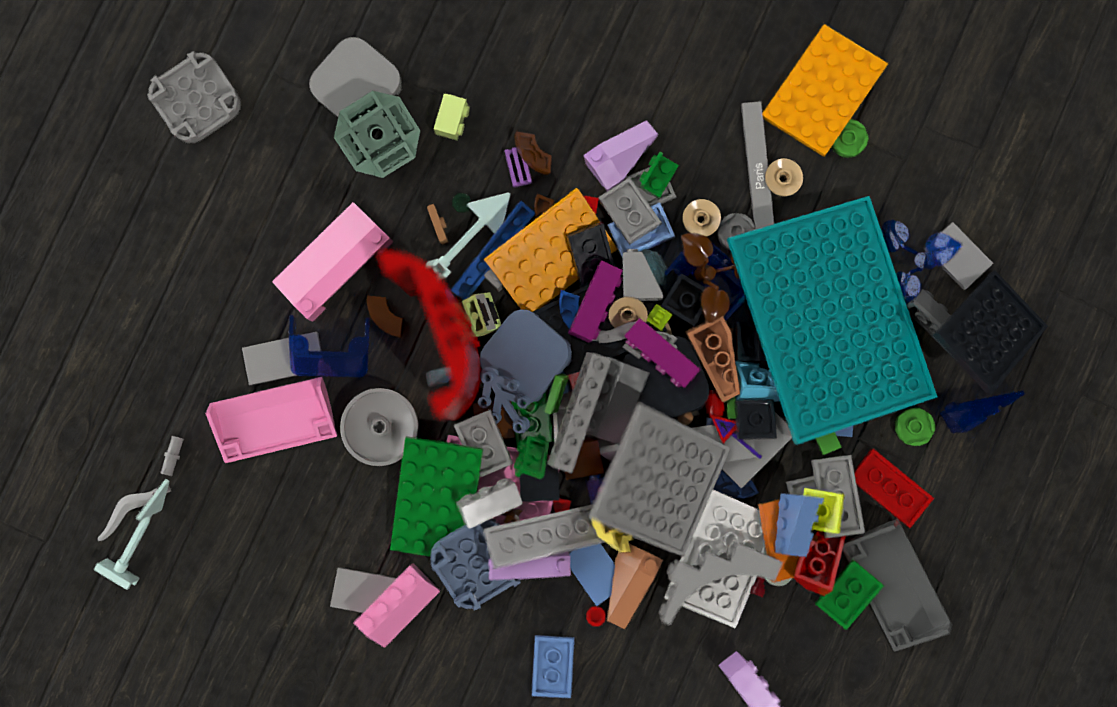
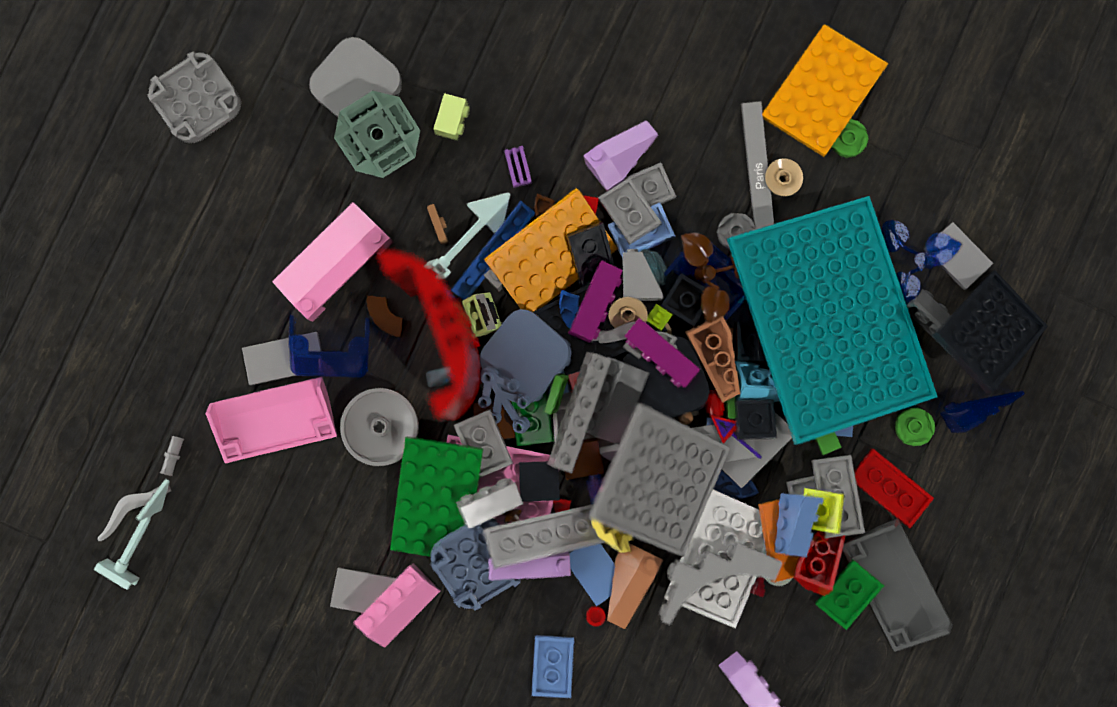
clear green tile [452,193,471,213] -> none
green bracket [514,435,549,479] -> none
reddish brown tile [515,132,552,175] -> none
green bracket [639,152,679,199] -> none
tan dish [683,199,721,237] -> none

